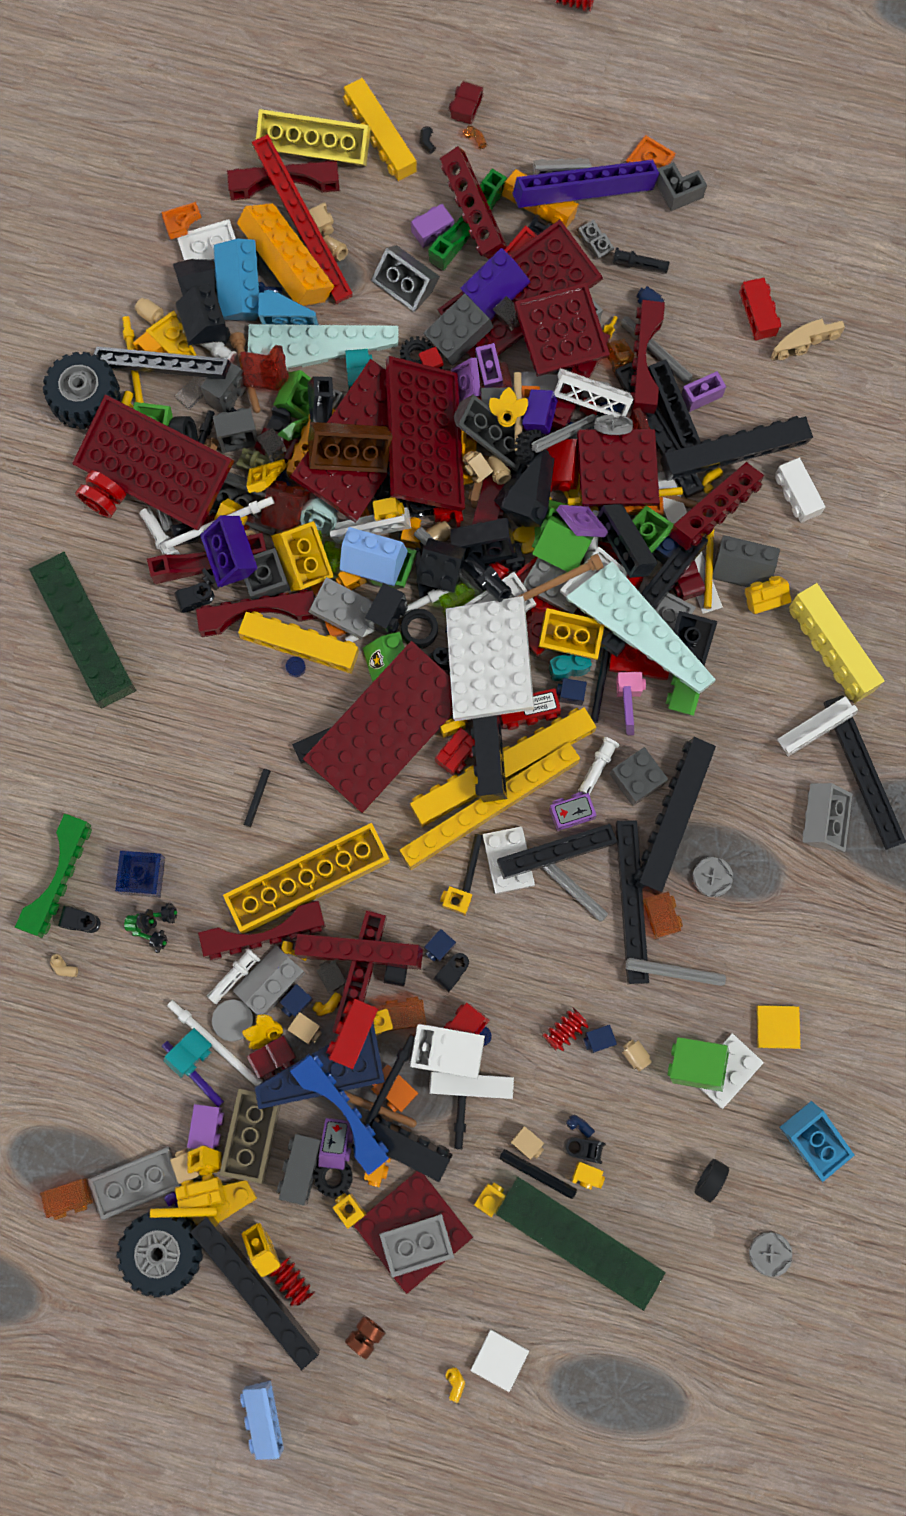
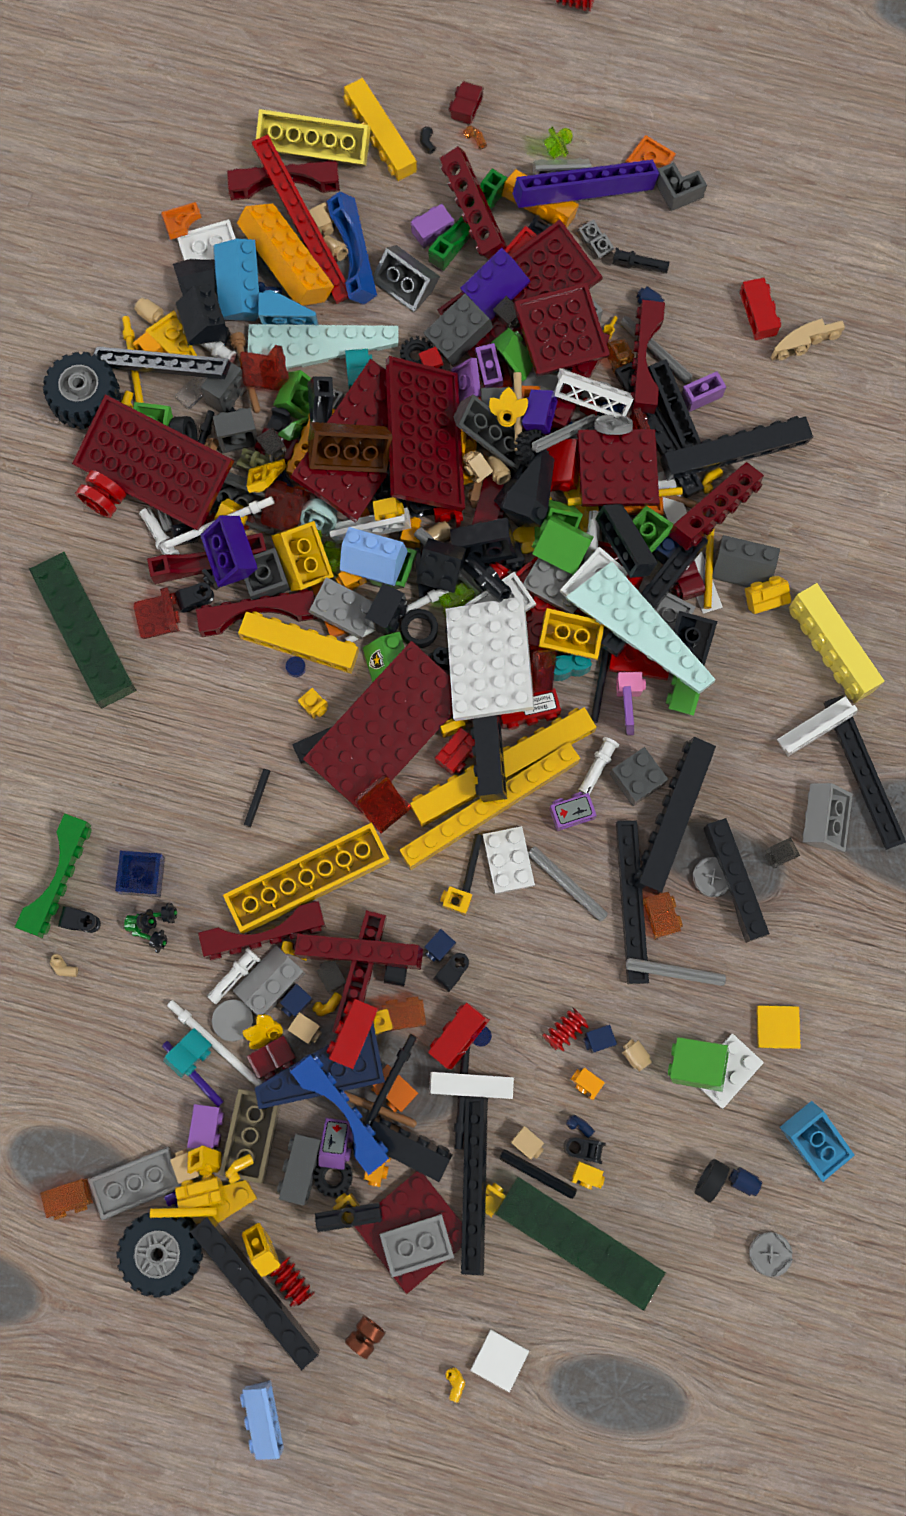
white slope [410,1024,485,1079] -> none
black plate [497,824,617,879] -> none
medium nougat piece [516,554,604,601] -> none
medium lavender tile [556,505,608,537] -> none
dark blue brick [557,678,587,706] -> none
white brick [775,458,825,523] -> none
none -> clear red bracket [134,587,181,639]
none -> yellow arm [226,1154,254,1184]
none -> yellow bracket [297,688,328,719]
none -> black piece [315,1202,383,1233]
none -> blue arch [327,191,377,305]
none -> clear red bracket [355,775,412,834]
none -> black plate [461,1097,488,1275]
none -> bright green slope [491,328,533,382]
none -> clear red bracket [529,644,556,692]
none -> clear neon green hips [543,127,573,159]
none -> light orange brick [571,1068,605,1100]
none -> black arch [703,818,770,943]
none -> dark blue brick [729,1167,762,1196]
none -> clear smoke brick [765,837,800,869]

